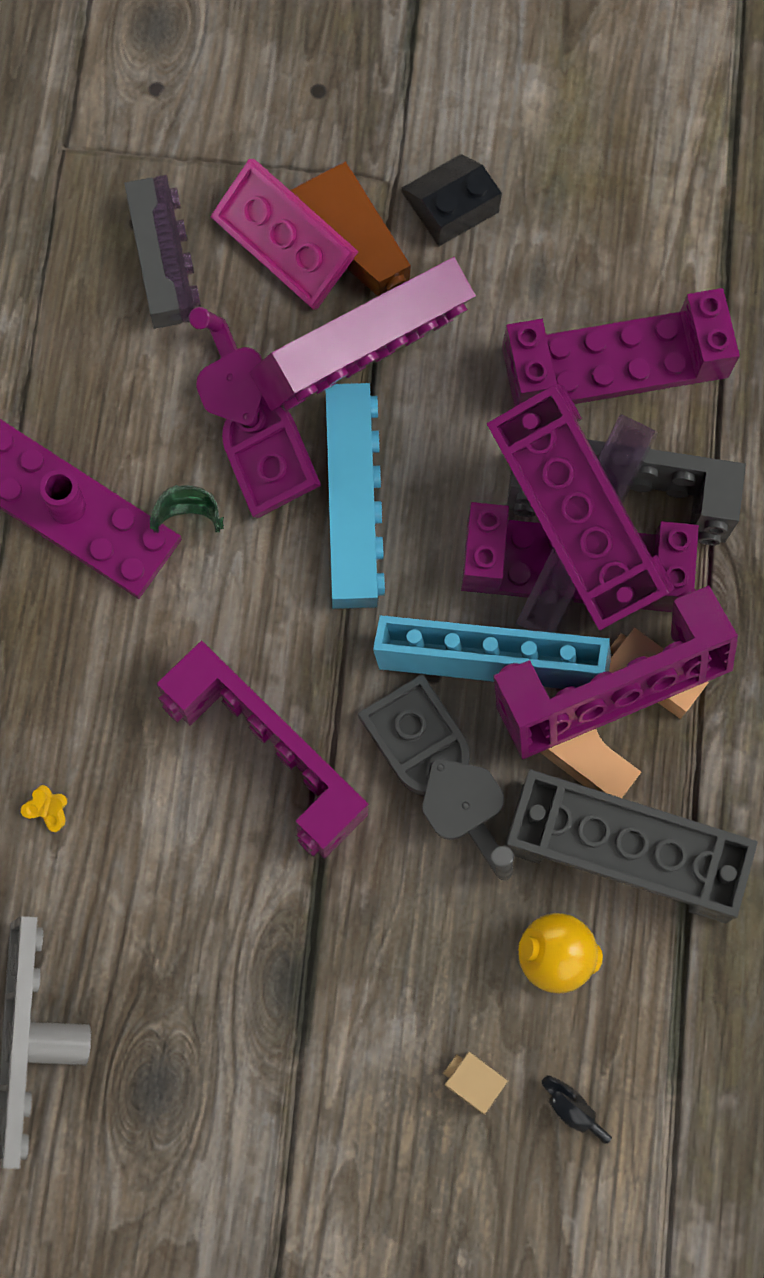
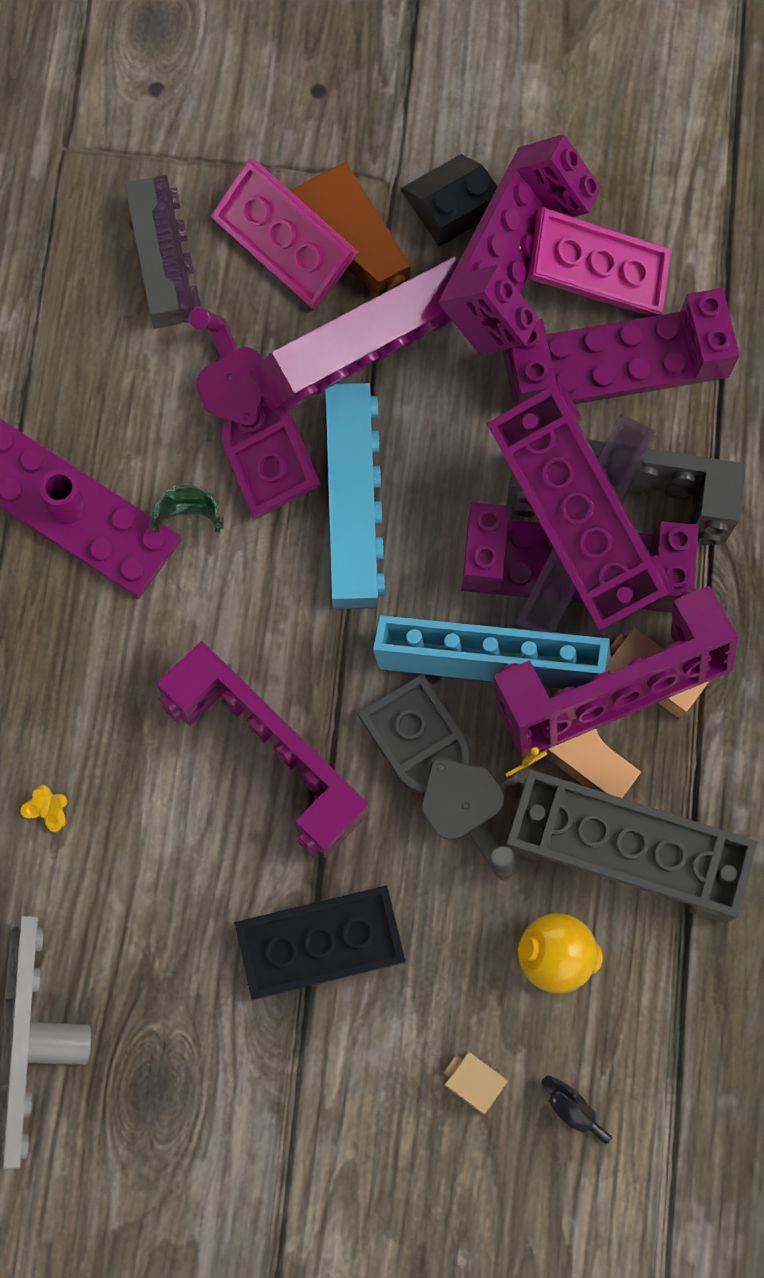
none -> black plate [234,885,406,1001]
none -> magenta plate [438,134,601,355]
none -> yellow piece [501,747,548,783]
none -> dark pink tile [528,207,671,317]

